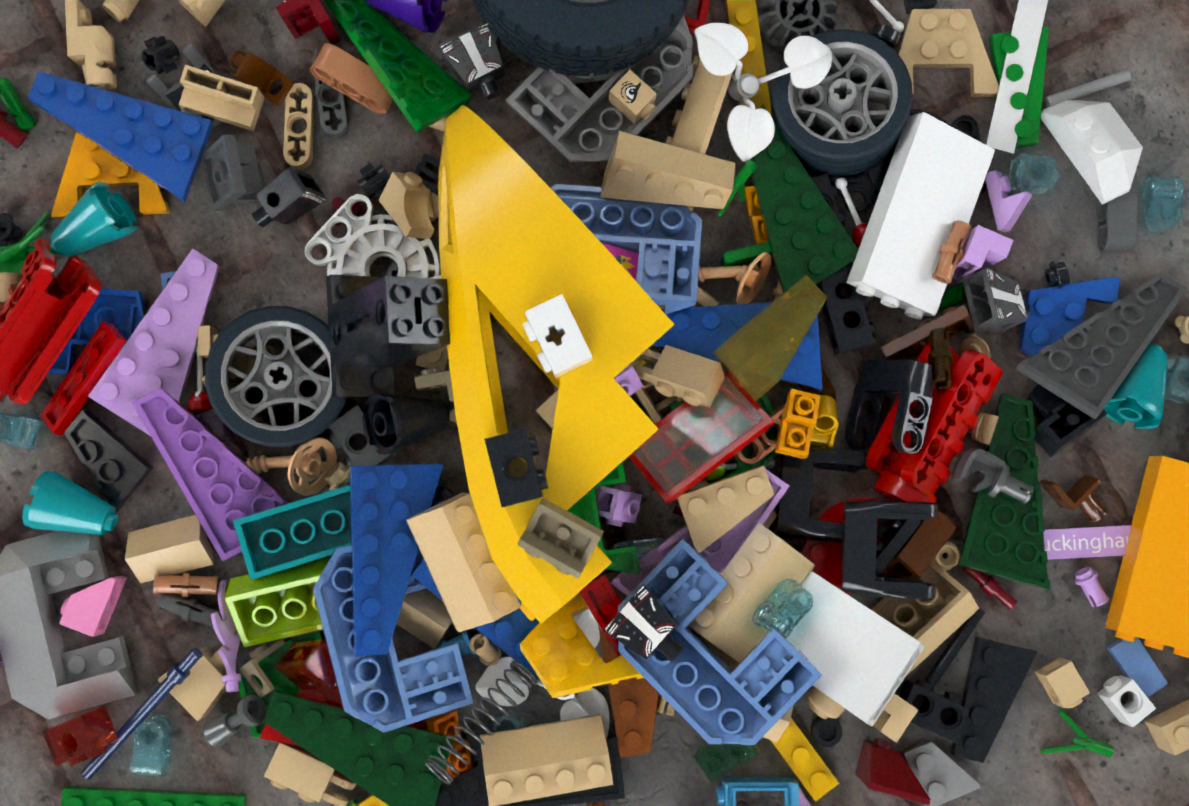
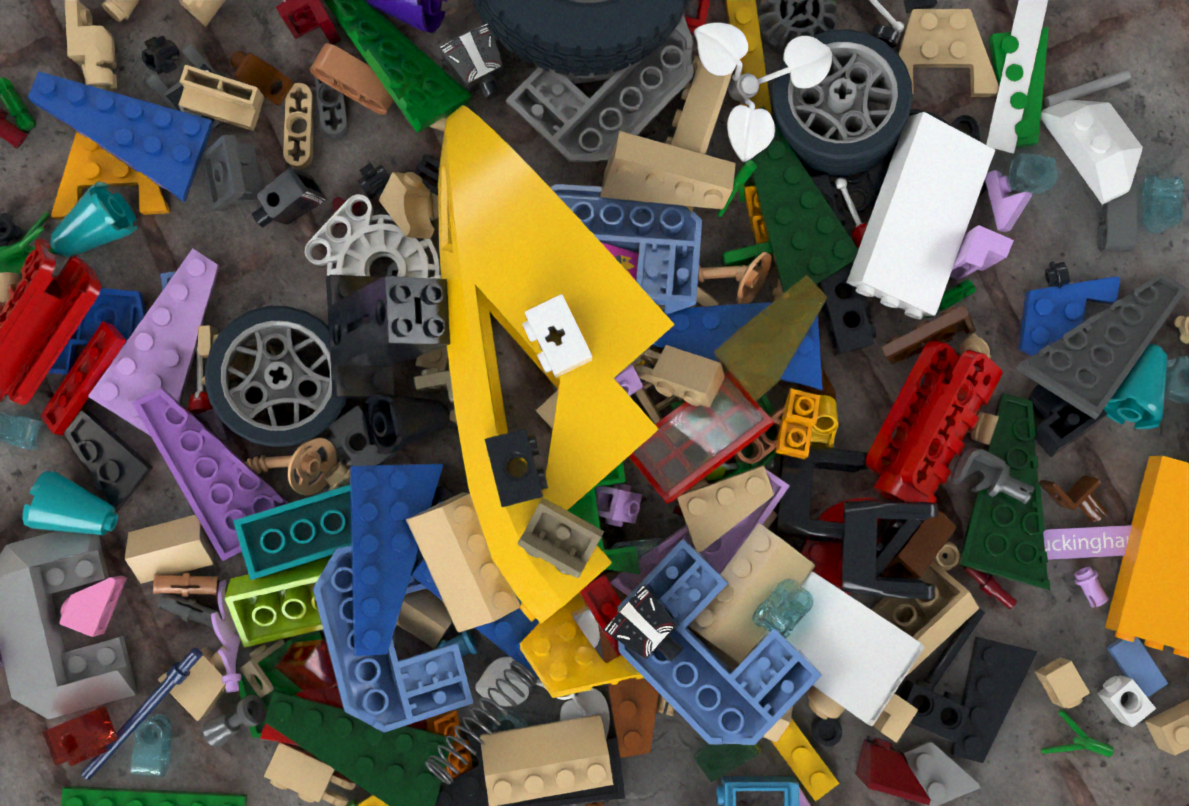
tan pin [469,634,502,666] -> none
tan brick [609,70,657,125] -> none
black connector [845,360,933,454] -> none
dark brown pin [928,328,953,390] -> none
nougat pin [932,220,972,284] -> none
dark grey torso [963,268,1030,332] -> none

